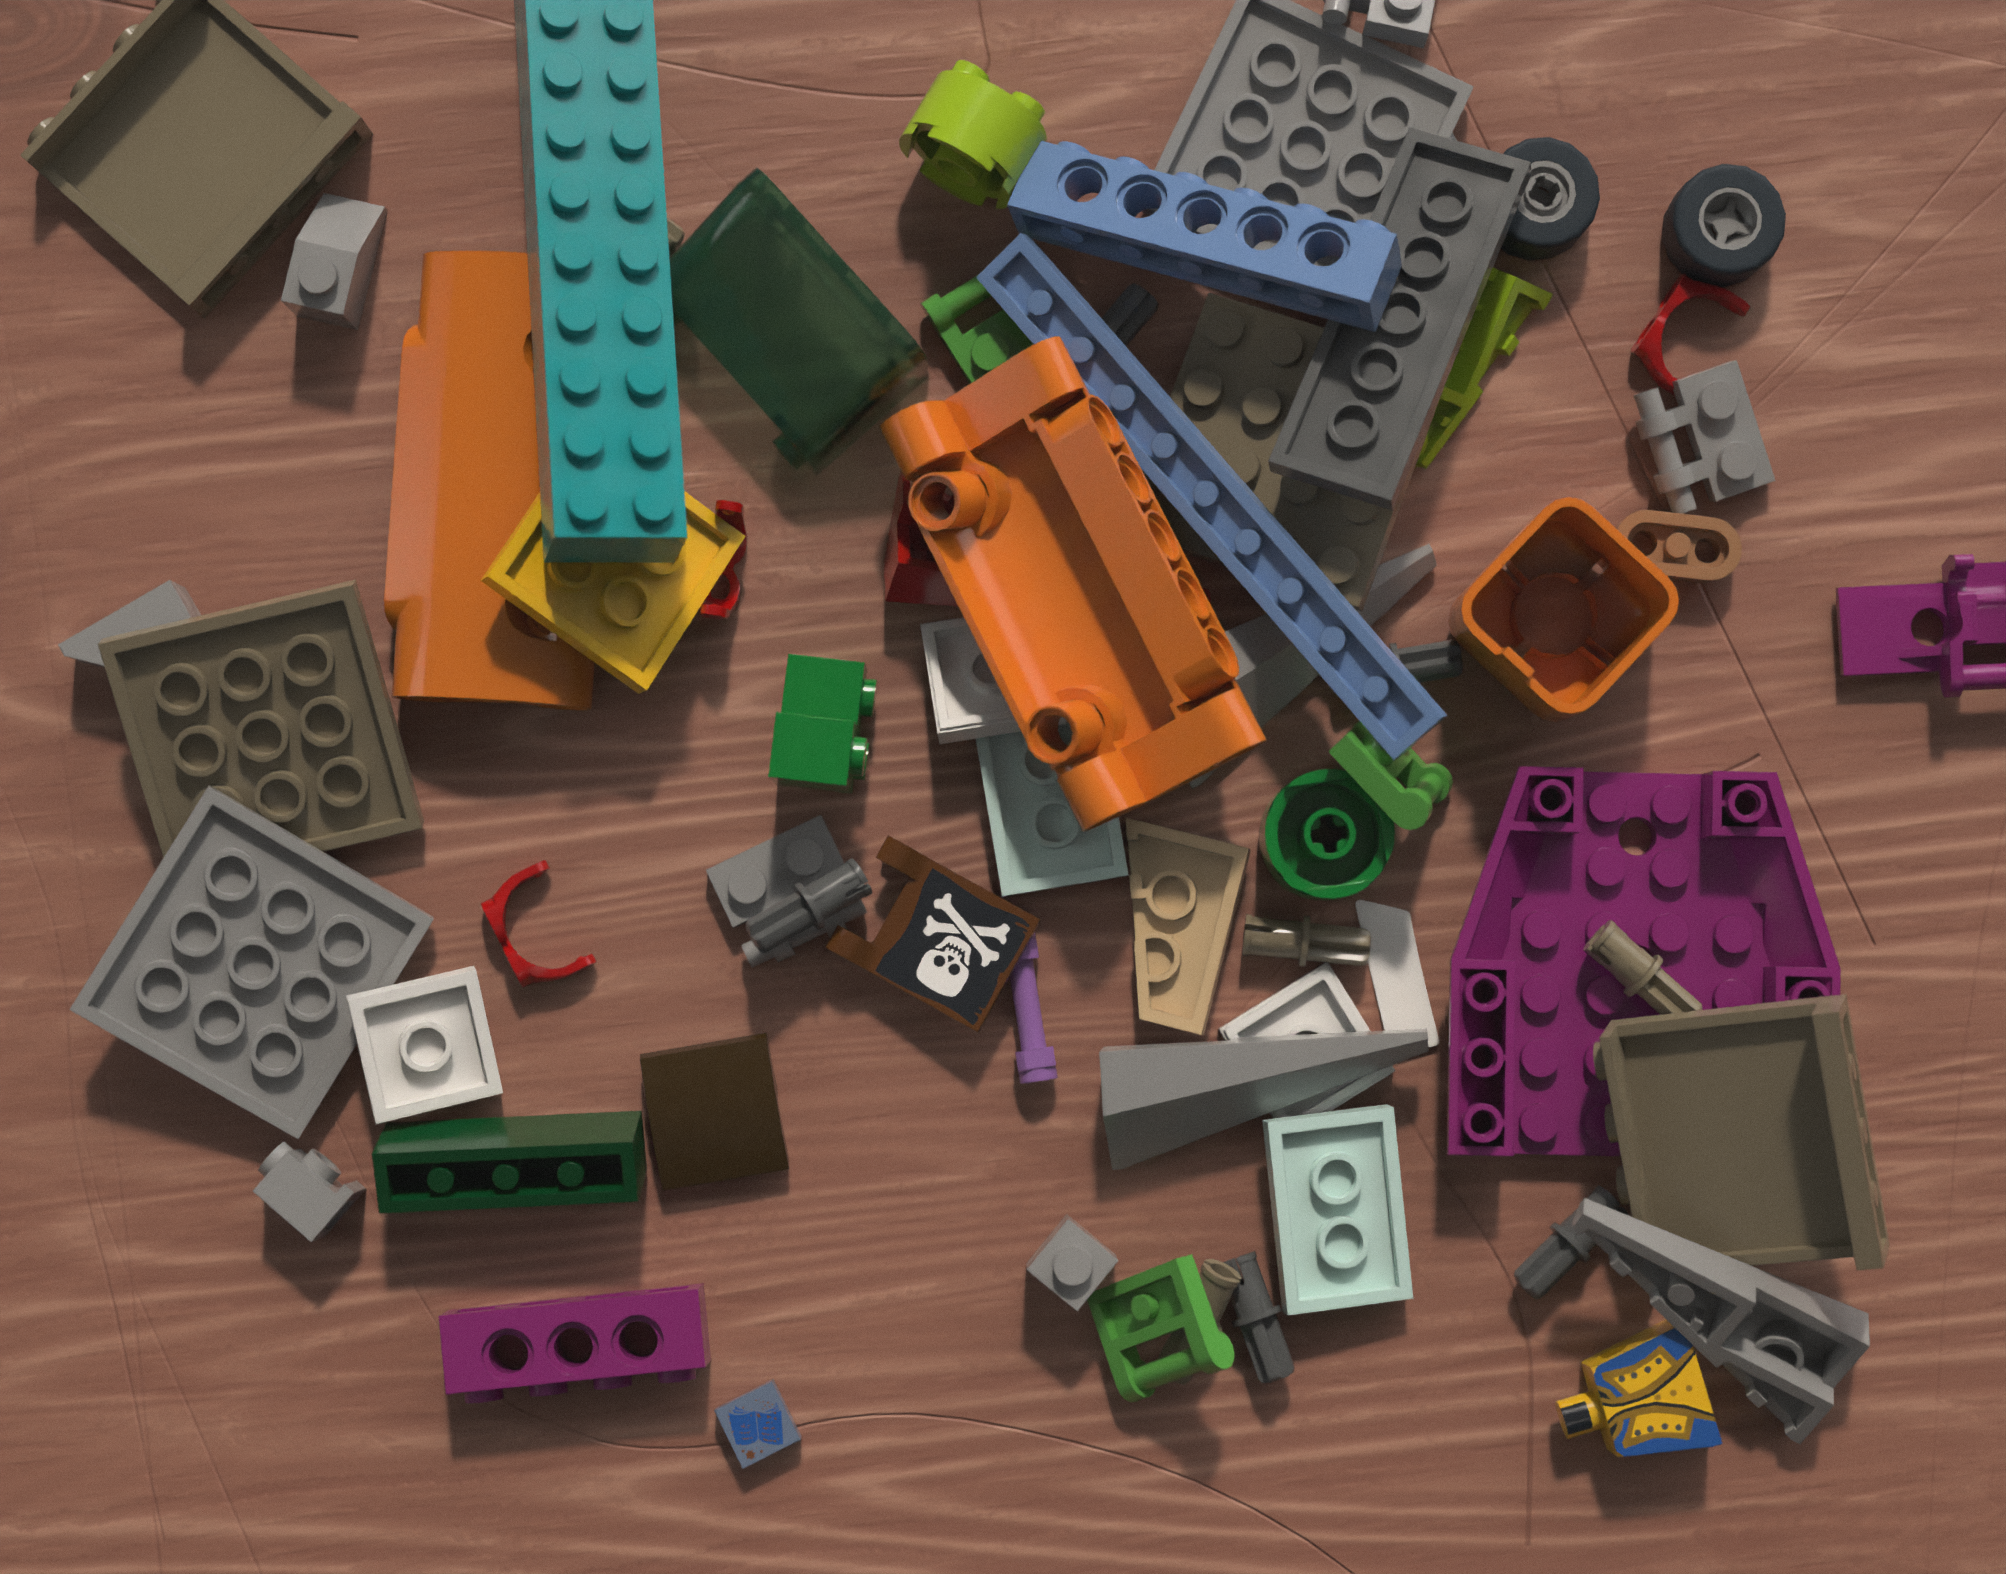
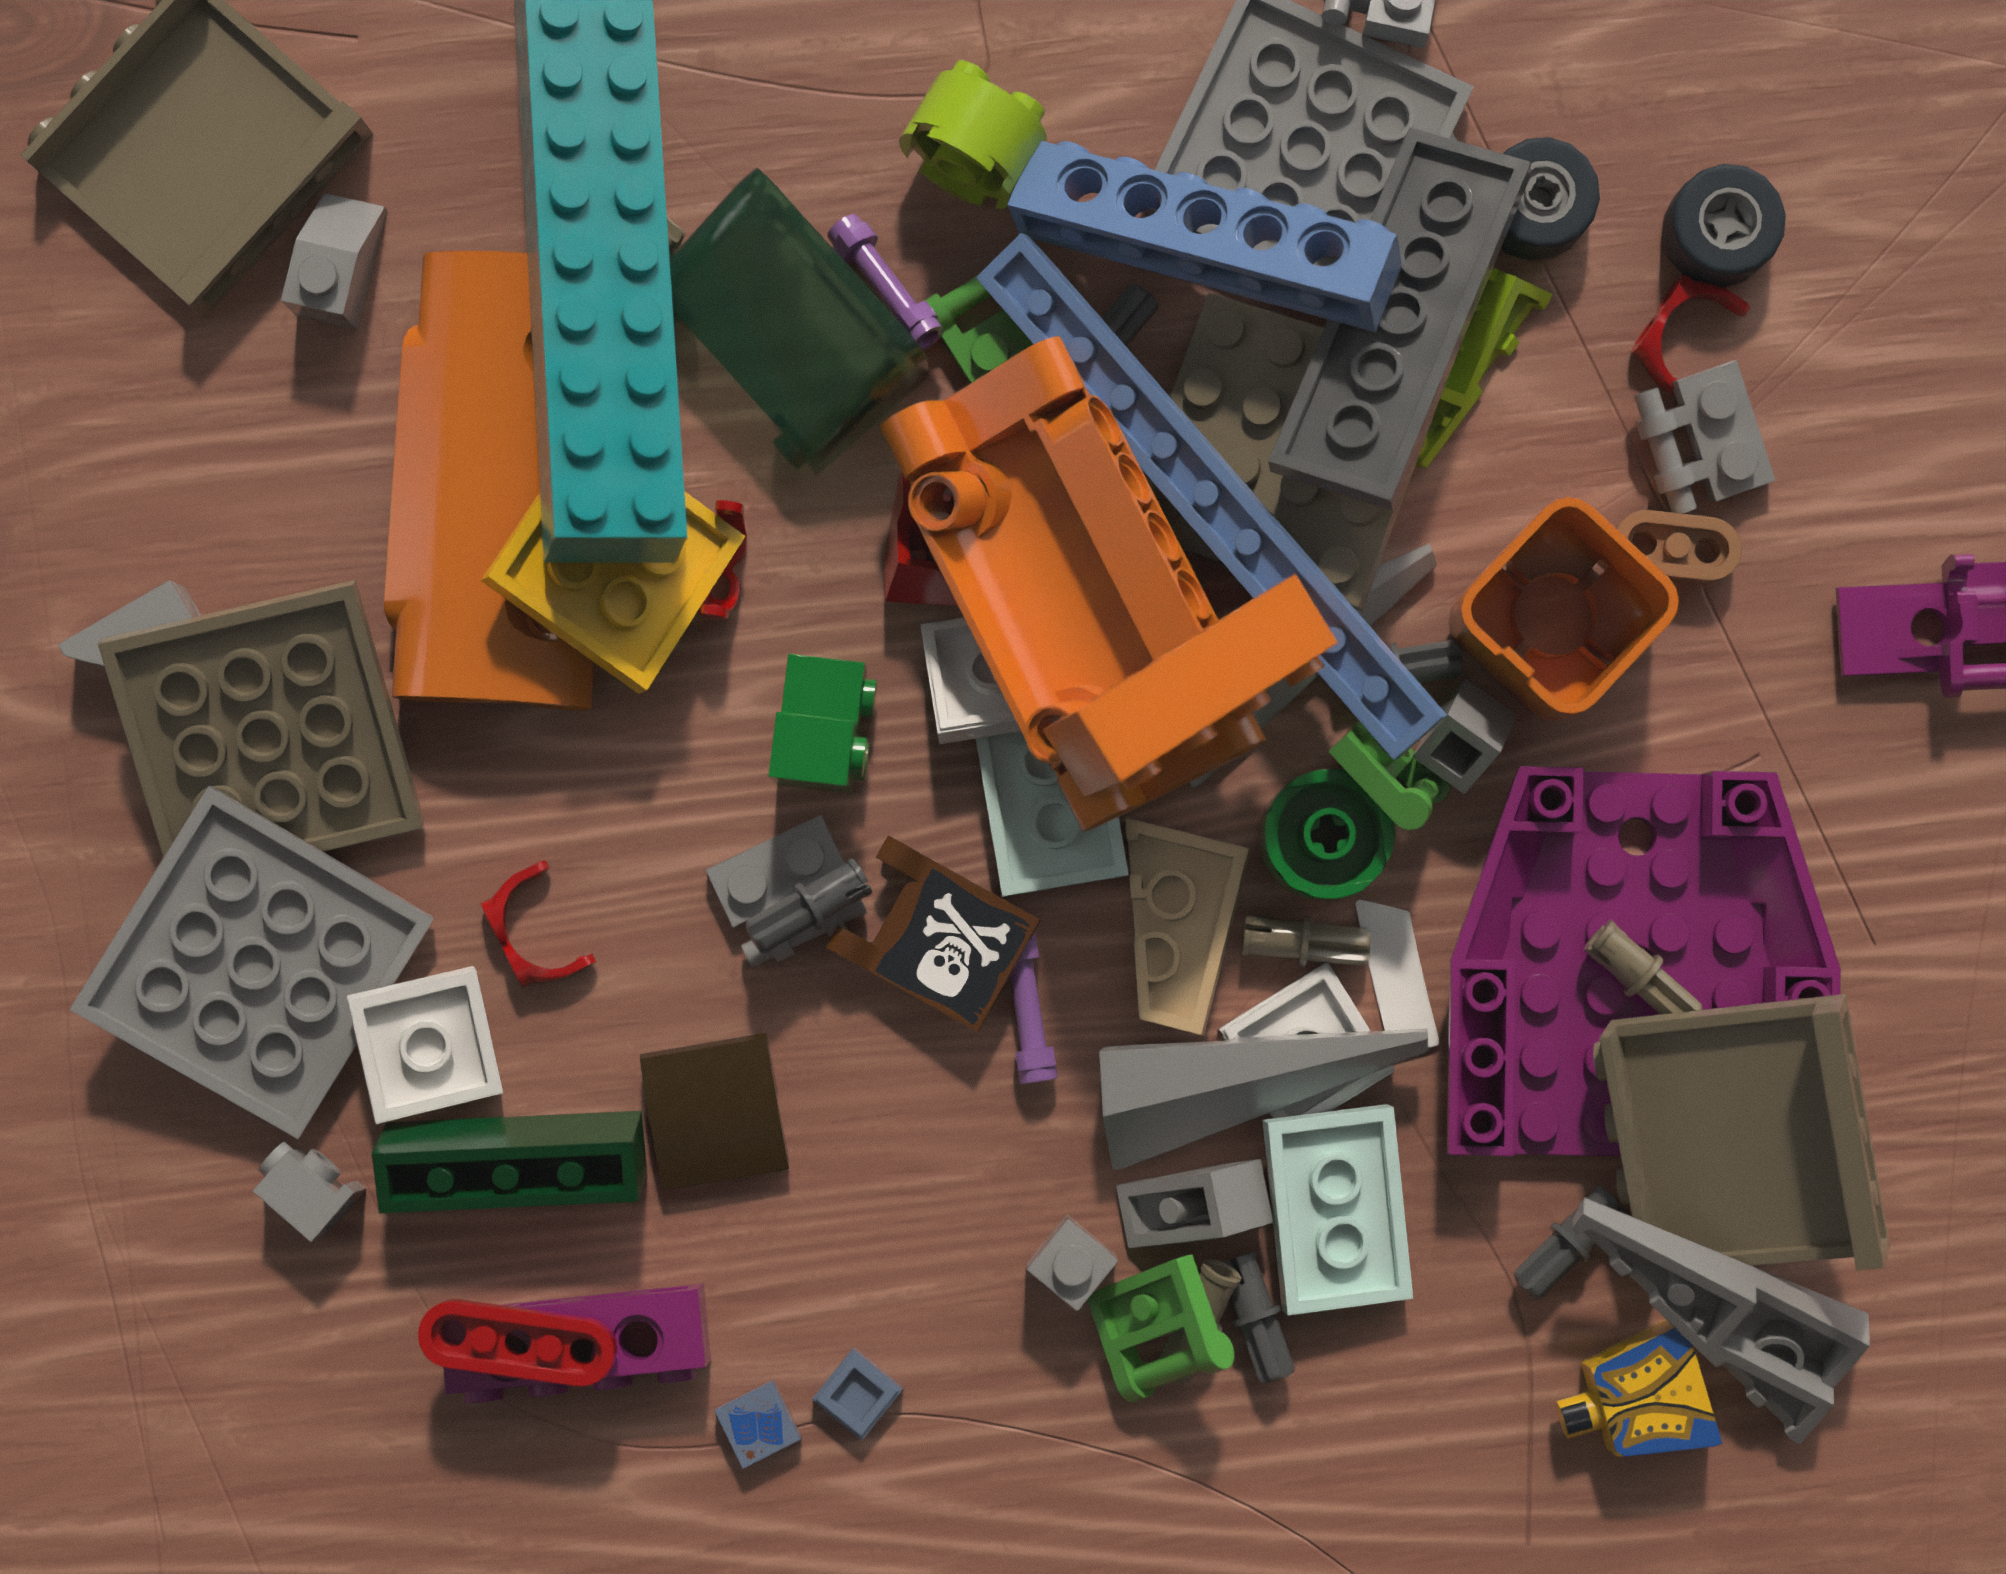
none -> red plate [418,1299,617,1386]
none -> sand blue tile [812,1347,903,1440]
none -> medium lavender bar [827,214,944,352]
none -> orange wedge [1043,574,1338,797]
none -> light grey slope [1116,1159,1273,1248]
none -> light grey brick [1412,678,1517,794]

